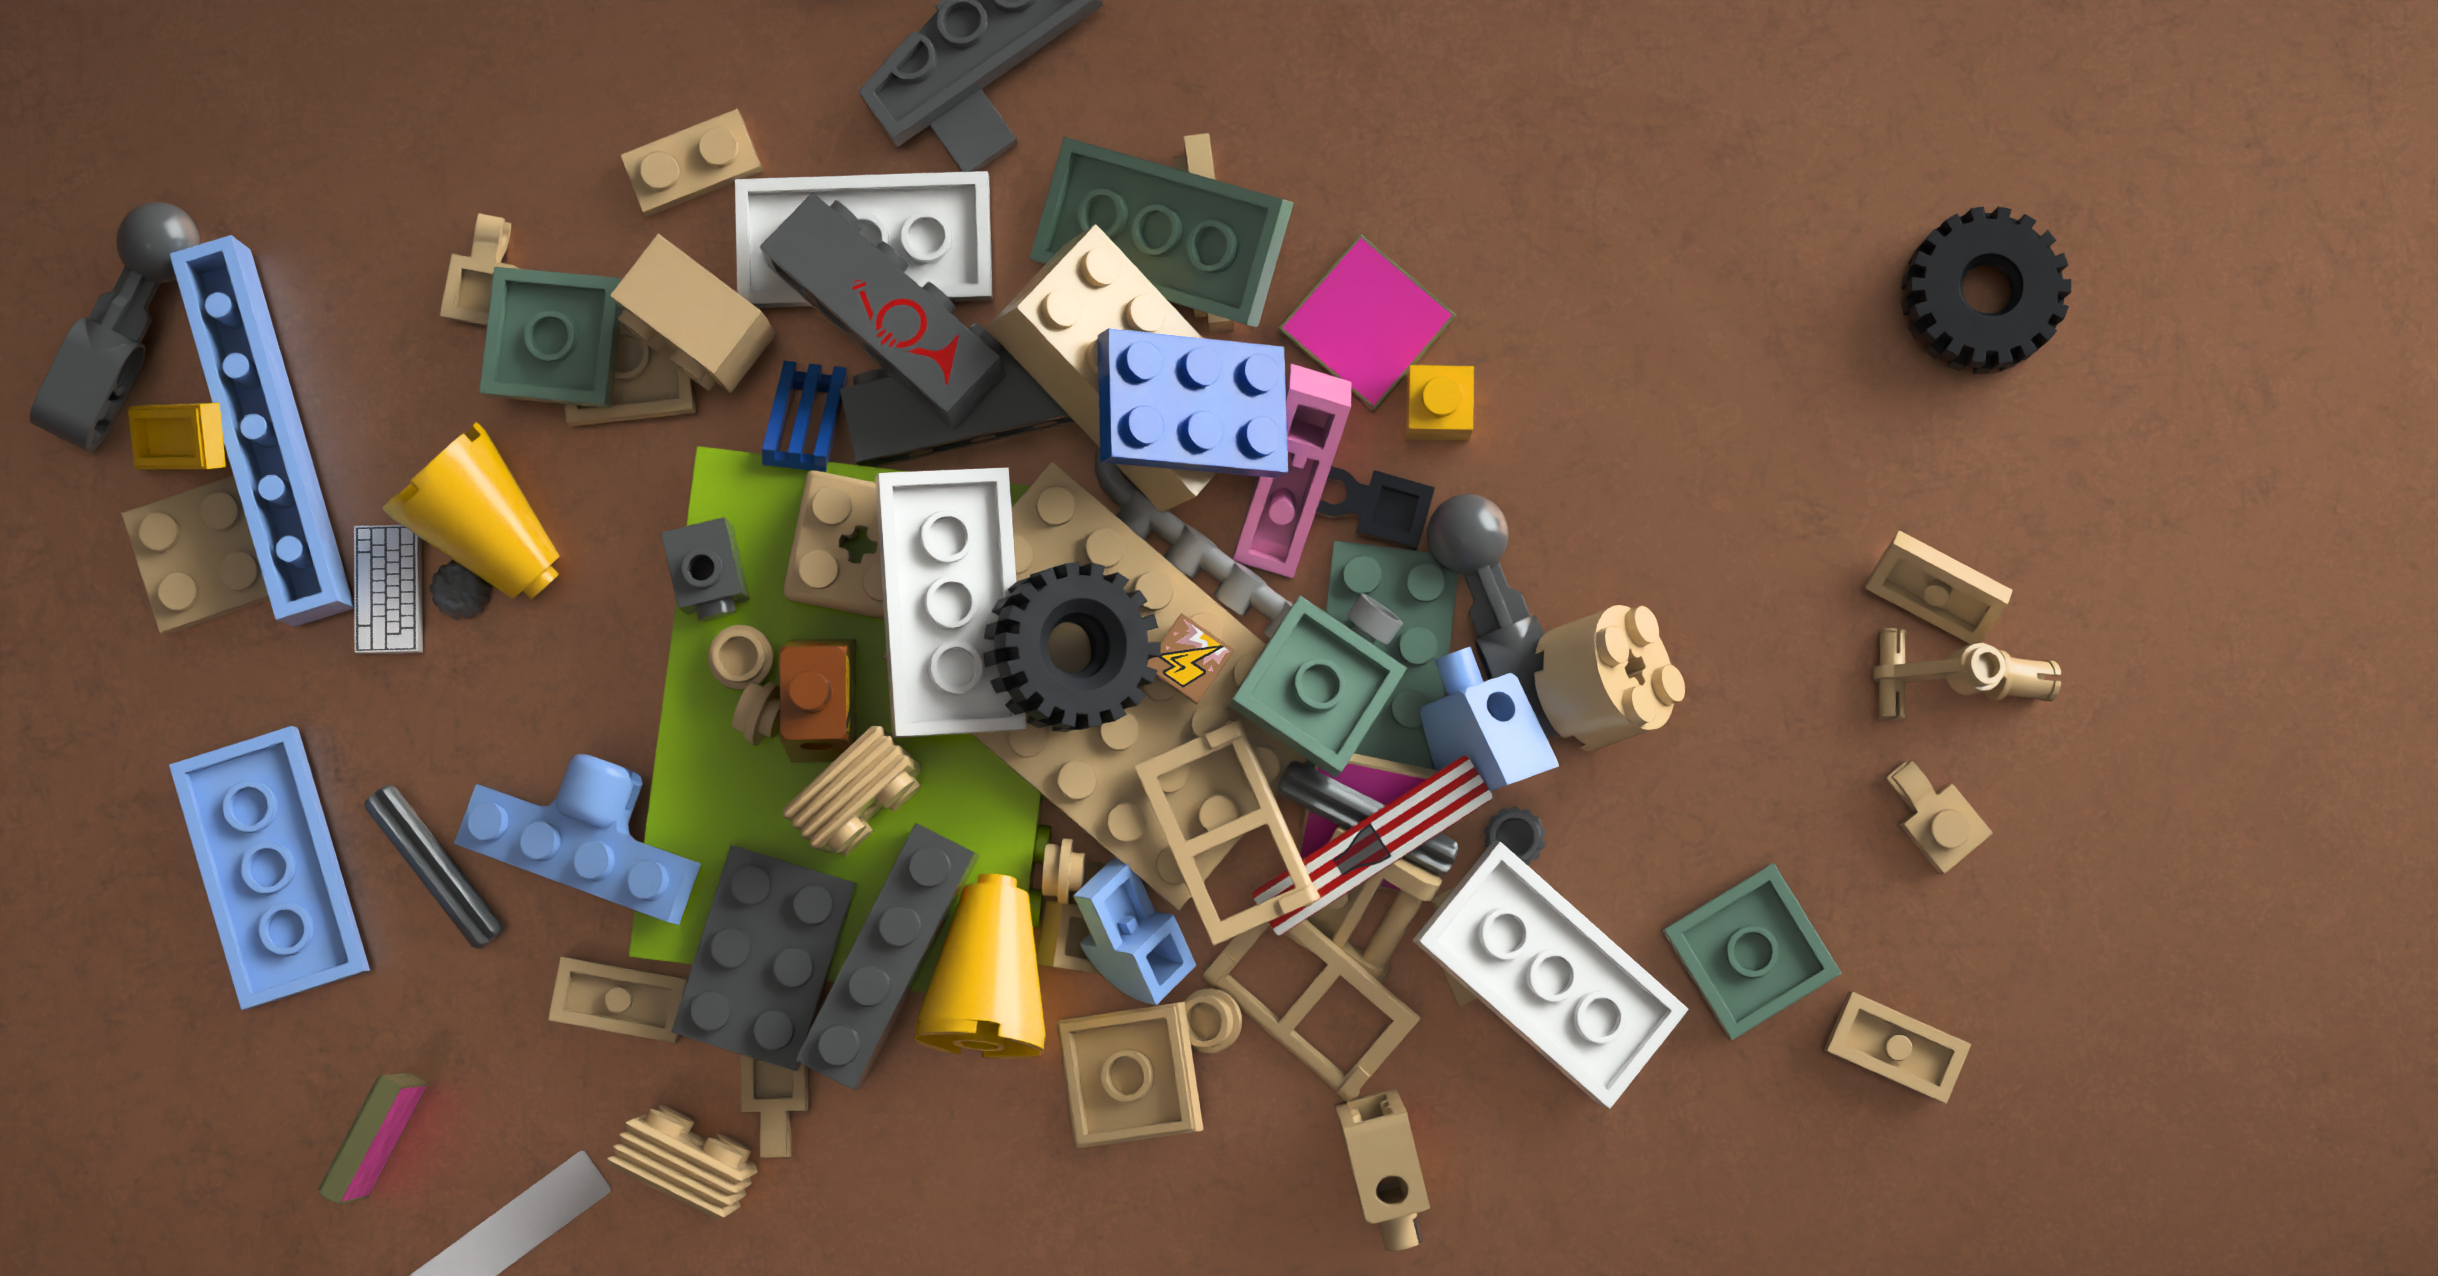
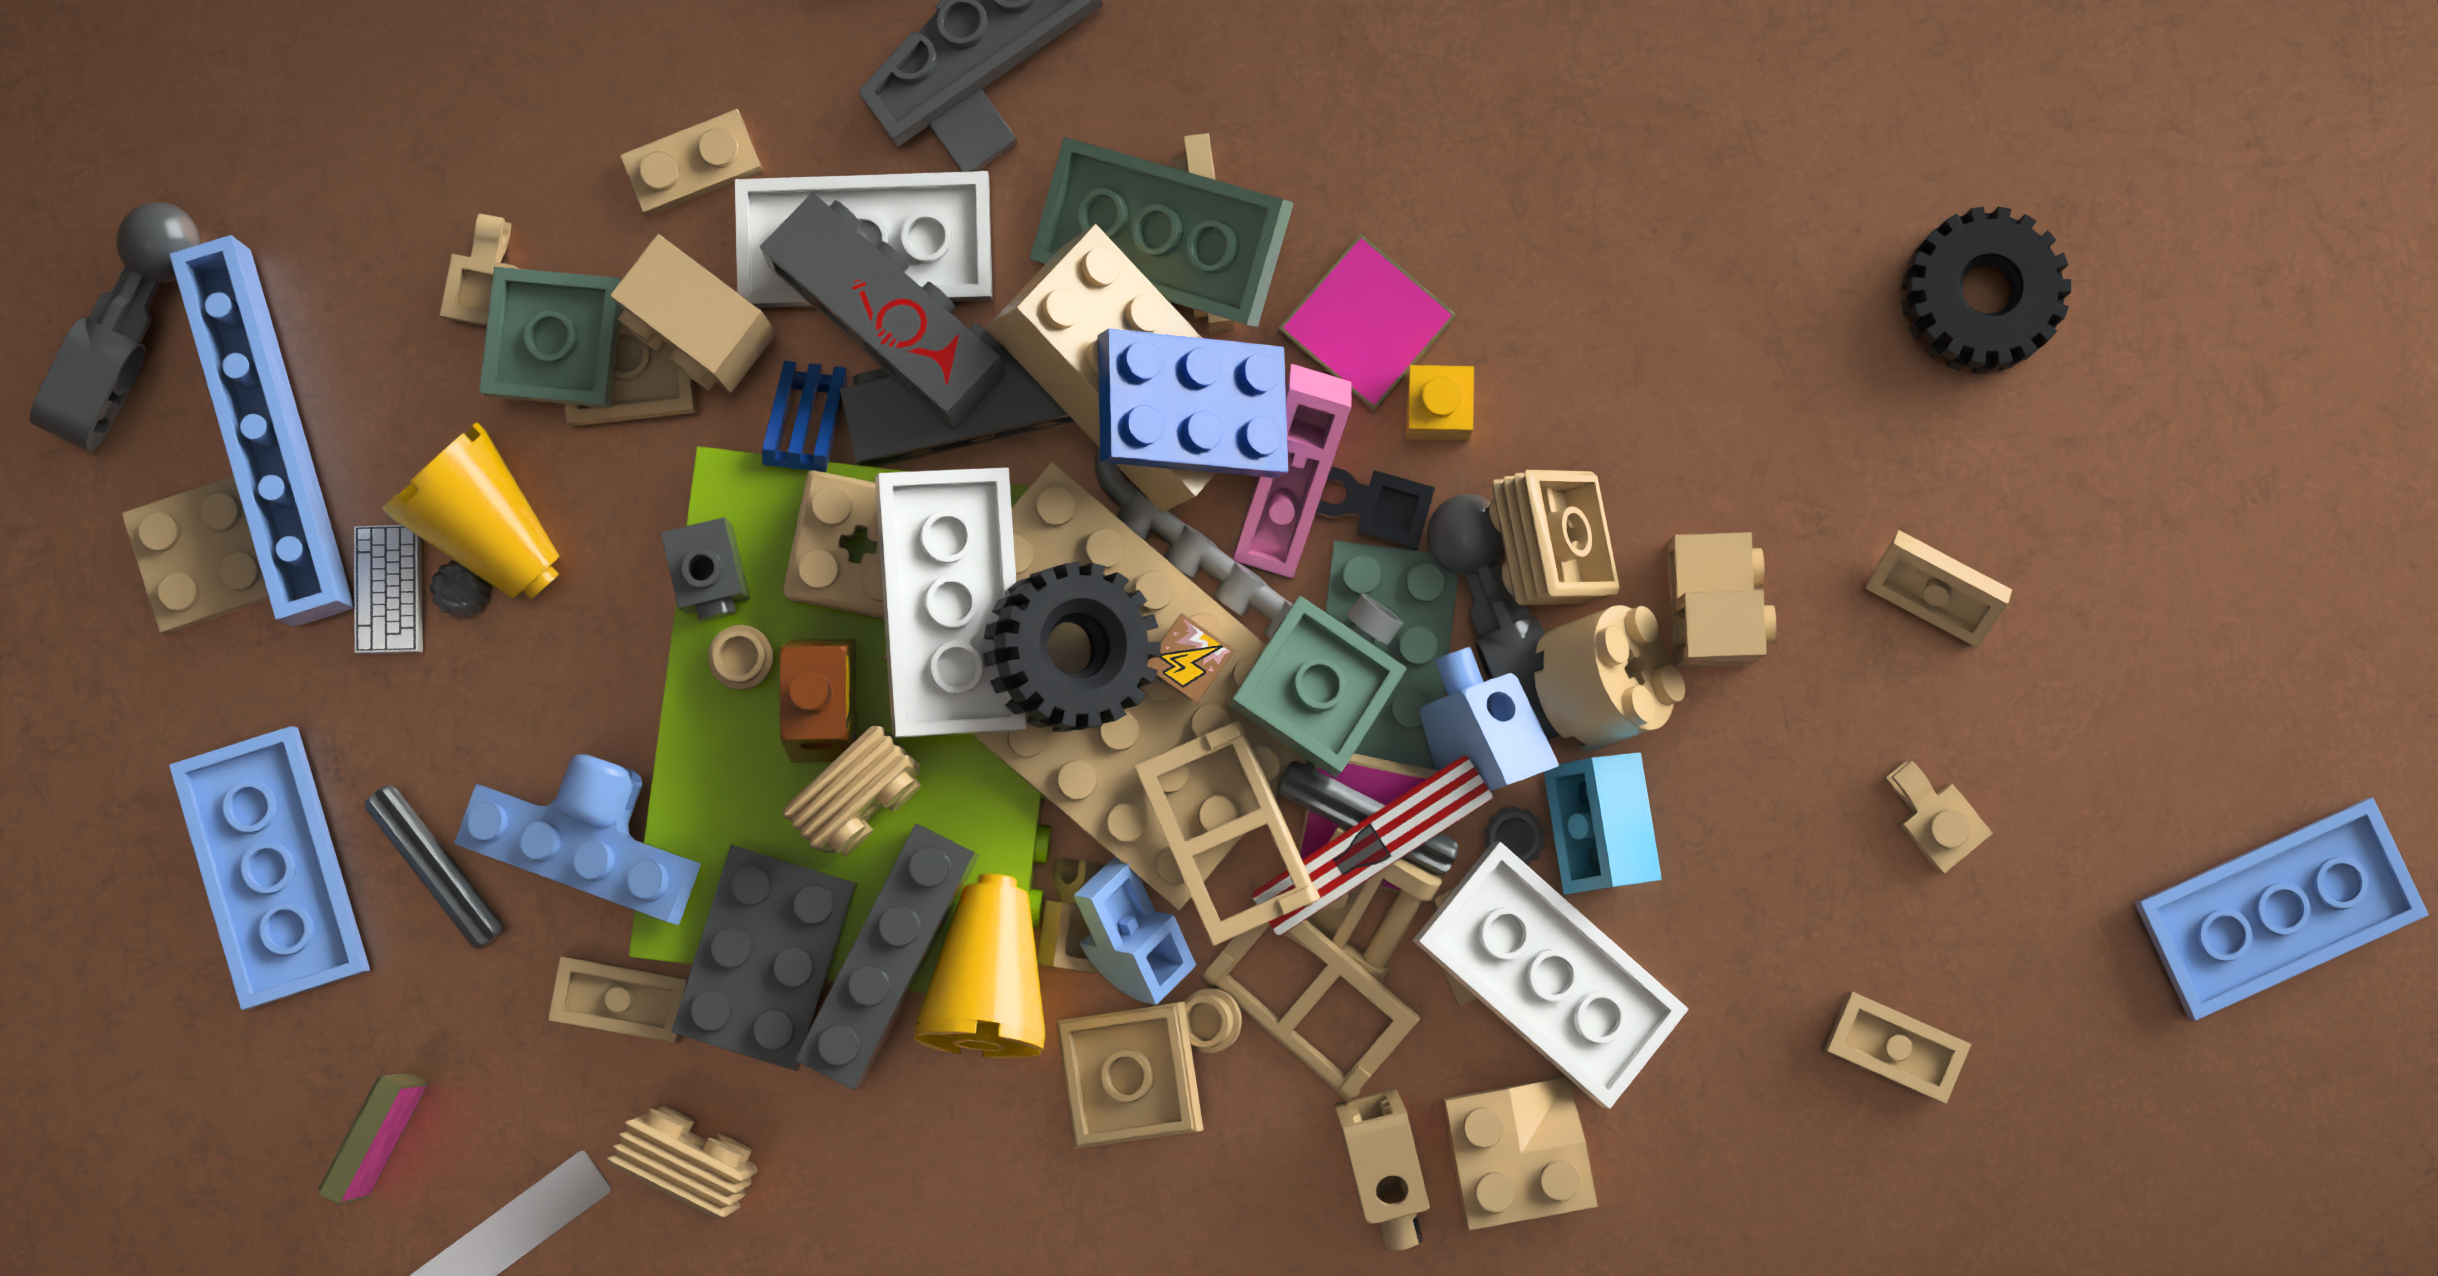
yellow tile [128,403,226,470] -> none
tan plate [732,682,780,746] -> none
tan plate [740,1054,808,1158] -> none
tan plate [1042,838,1085,904] -> none
sand green plate [1662,863,1842,1040] -> none
tan pin [1873,628,2061,721] -> none
none -> tan slope [1441,1076,1598,1230]
none -> tan brick [1489,470,1620,605]
none -> medium azure brick [1544,753,1662,895]
none -> tan brick [1667,532,1777,668]
none -> light blue plate [2135,798,2429,1021]

